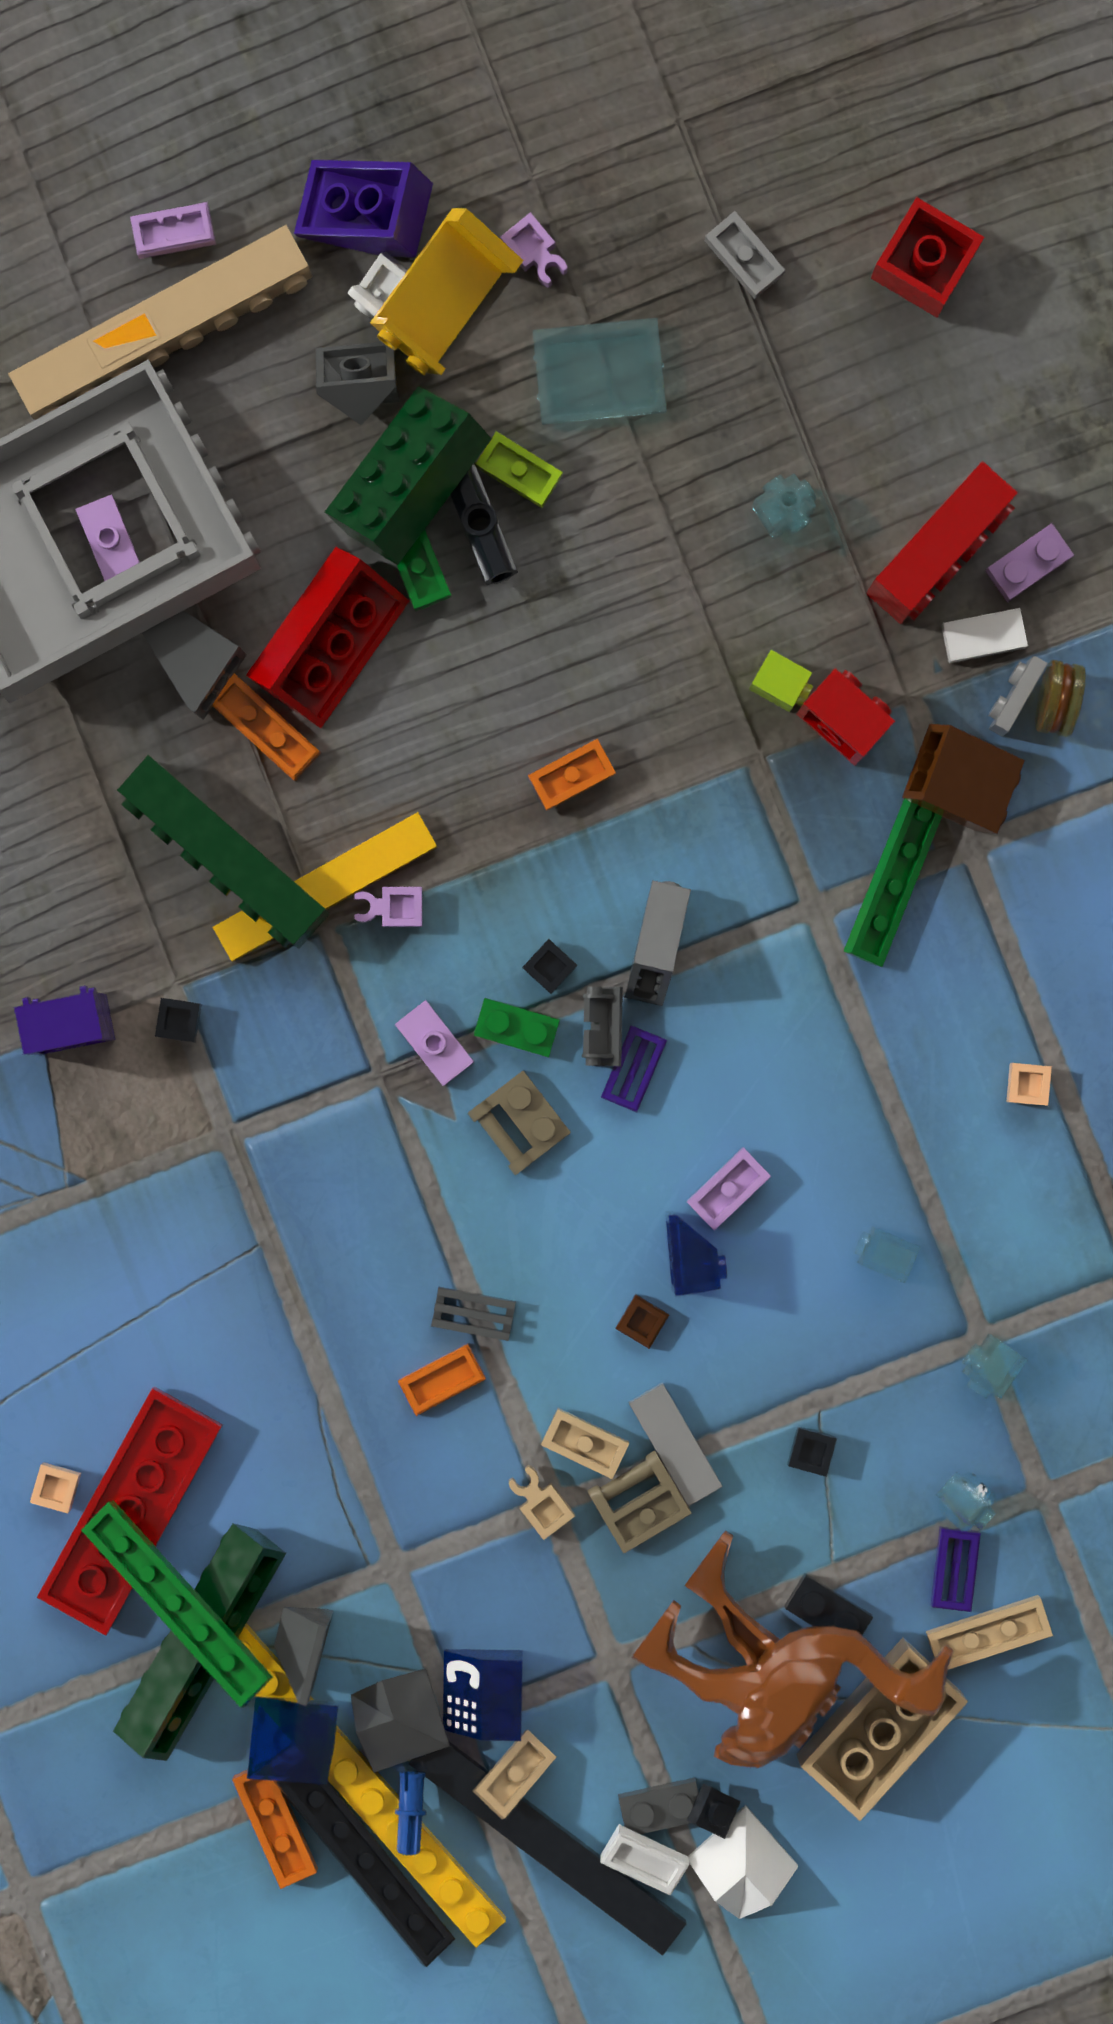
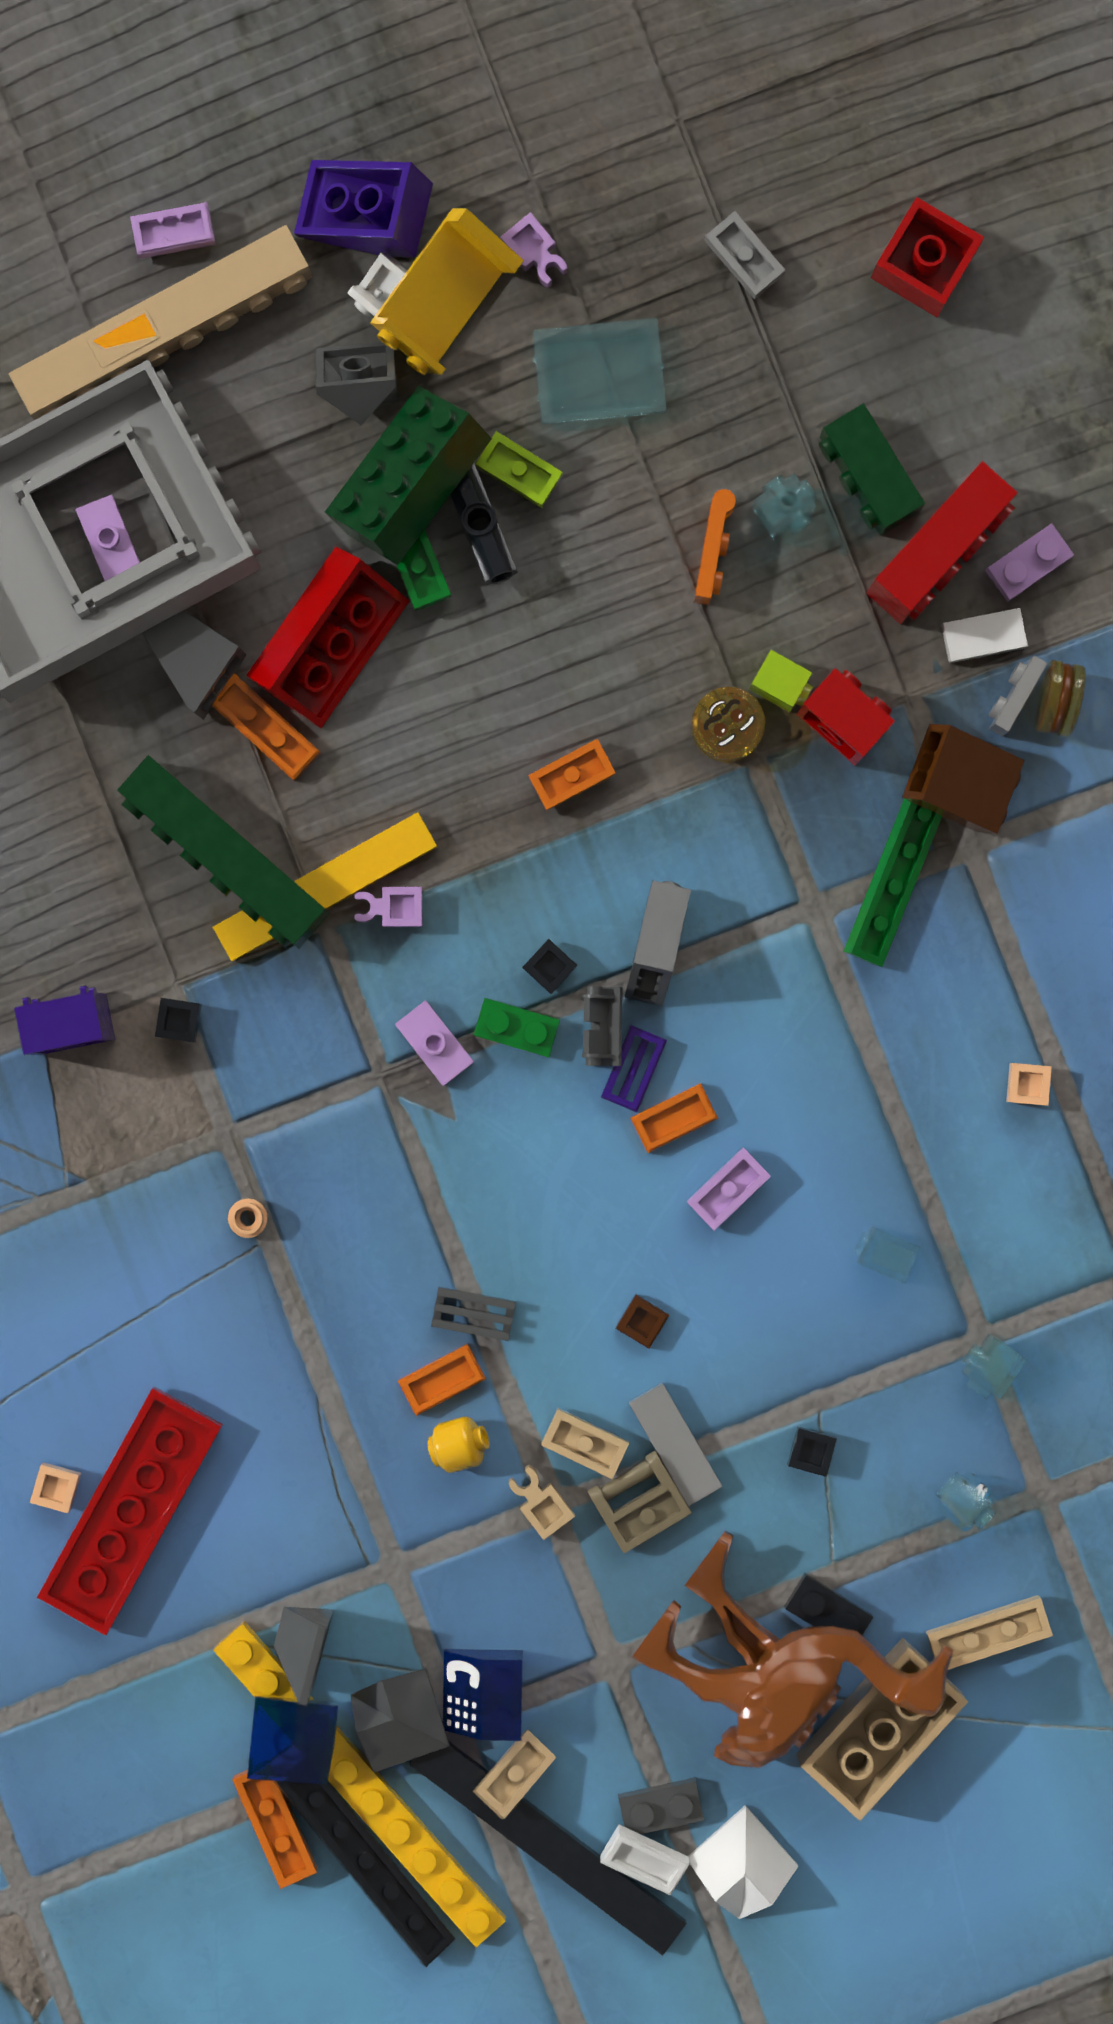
green plate [81,1501,273,1708] -> none
dark green brick [113,1523,286,1761] -> none
blue axle [395,1771,426,1855] -> none
dark tan plate [467,1070,571,1175] -> none
clear blue slope [665,1211,727,1296] -> none
black plate [687,1784,741,1839] -> none
dark purple tile [930,1526,981,1612] -> none
none -> light nougat plate [228,1198,268,1238]
none -> yellow head [428,1416,489,1473]
none -> orange tile [630,1083,718,1153]
none -> clear yellow head [691,687,765,763]
none -> orange plate [694,489,736,605]
none -> dark green brick [819,403,925,536]

